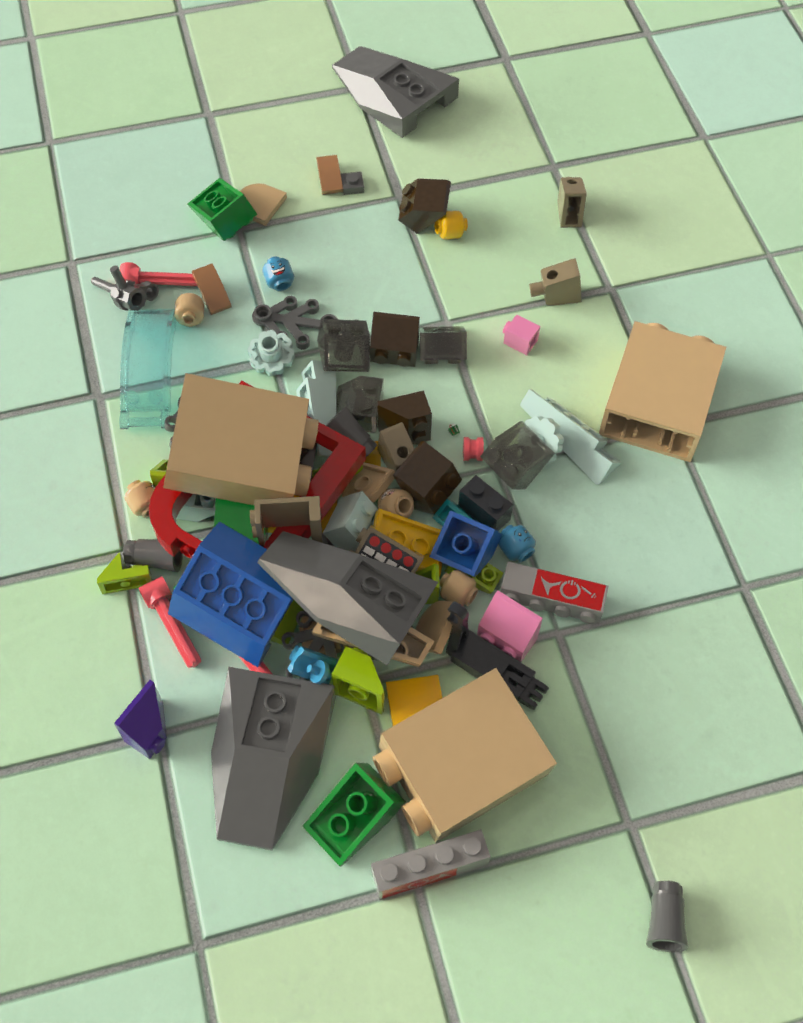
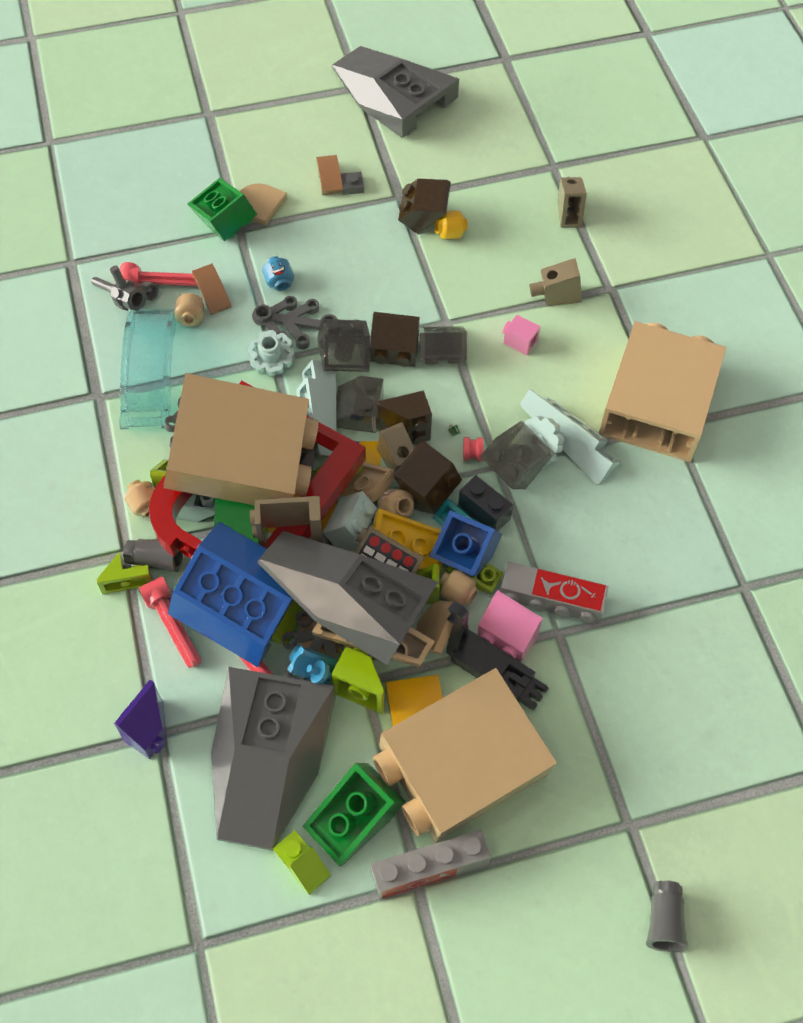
dark grey plant [325,406,377,457] -> none
dark azure head [499,525,536,563] -> none
none -> lime slope [273,830,331,895]

